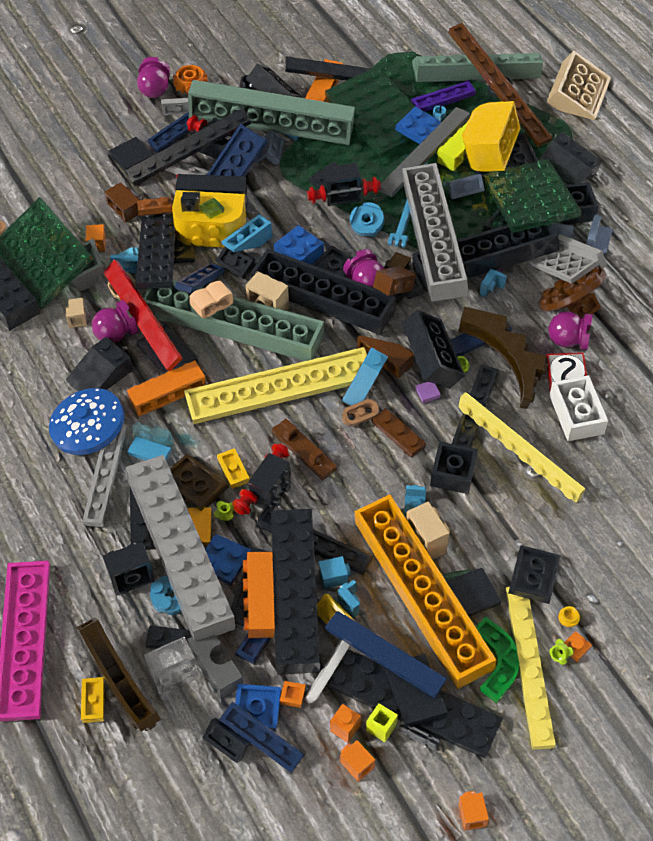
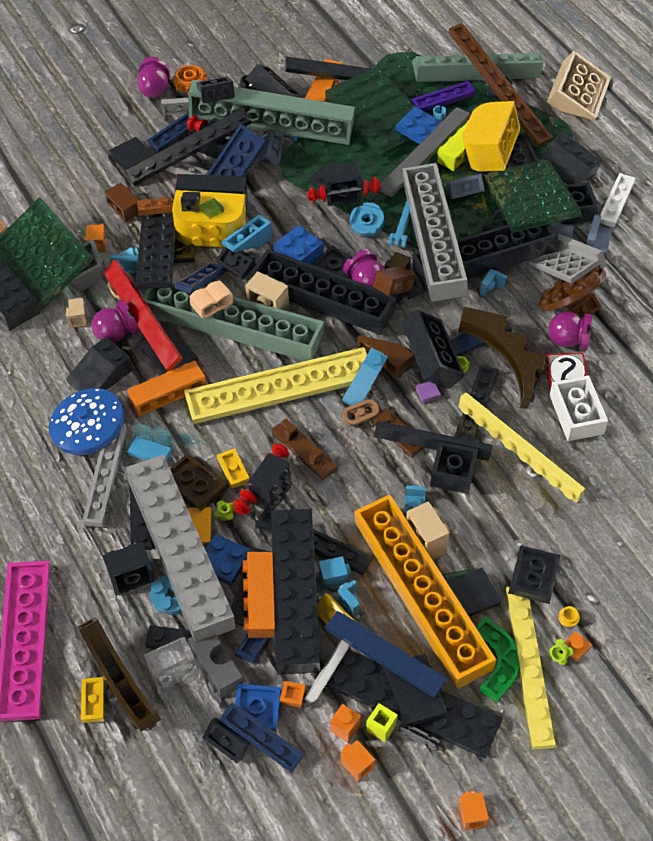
none -> black bracket [196,76,235,103]
none -> black tile [374,421,493,461]
none -> white plate [600,173,636,228]

